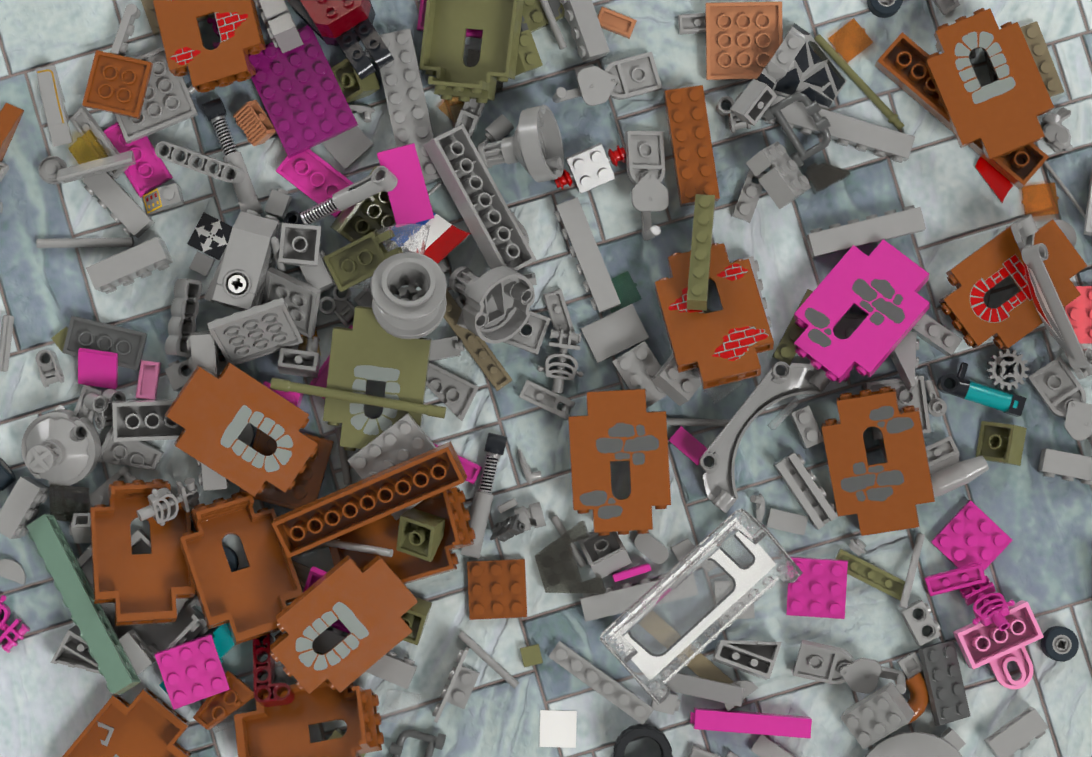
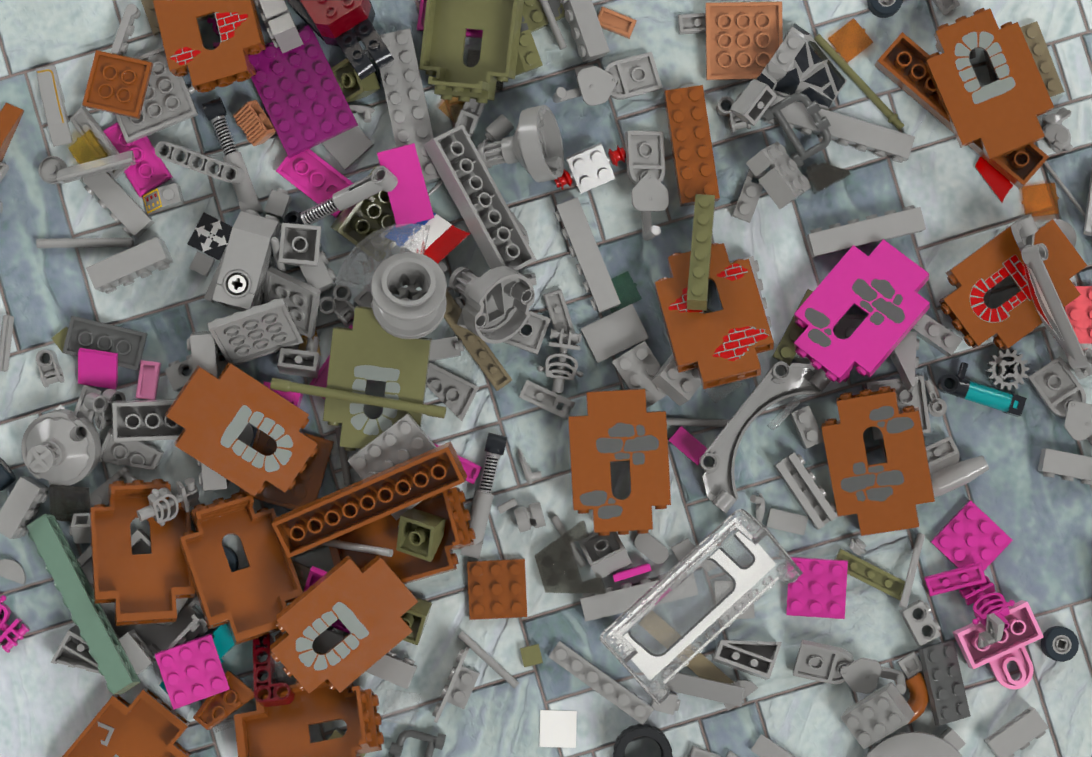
light grey brick [165,279,202,357] -> none
olive tile [323,229,403,292] -> none
dark grey hinge [490,514,525,542] -> none
dark pink brick [690,707,812,738] -> none
olive slope [976,421,1027,466] -> none
none -> light grey slope [978,613,1005,649]

